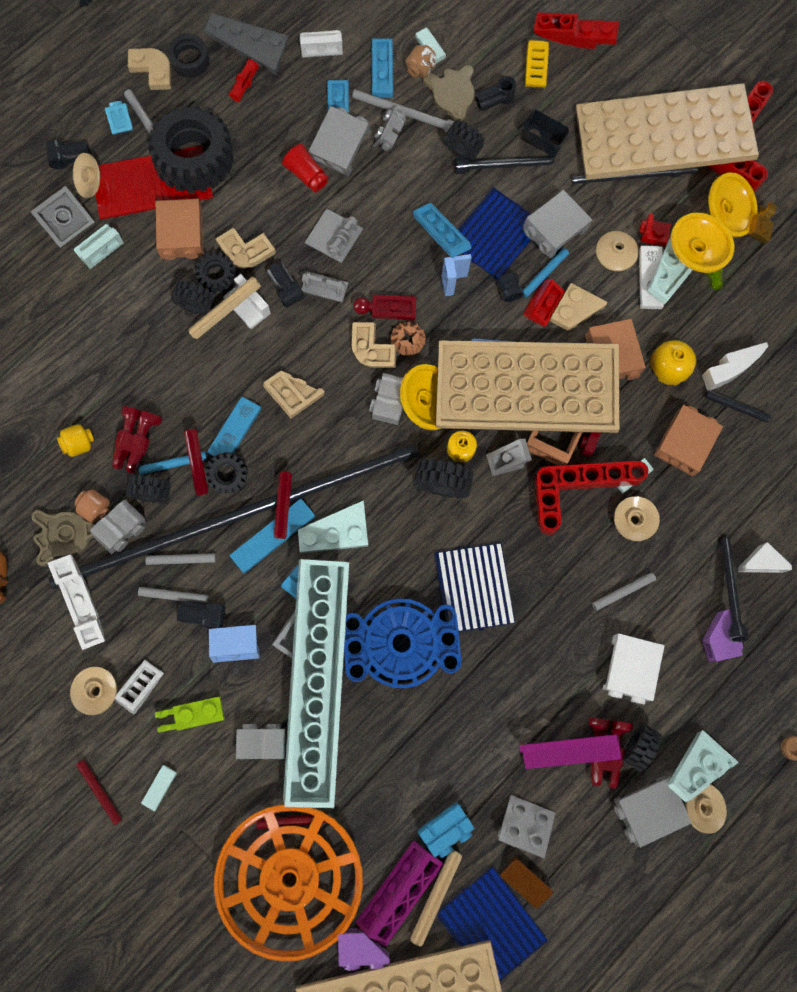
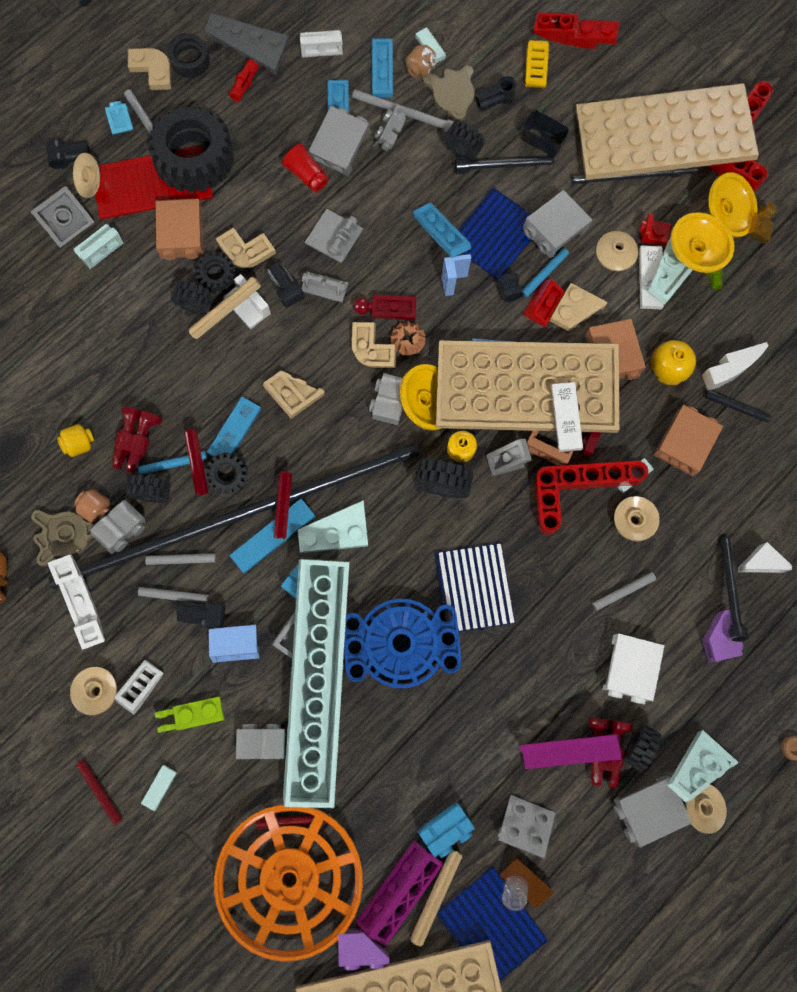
none -> clear wheel [502,876,528,911]
none -> white tile [551,382,583,452]

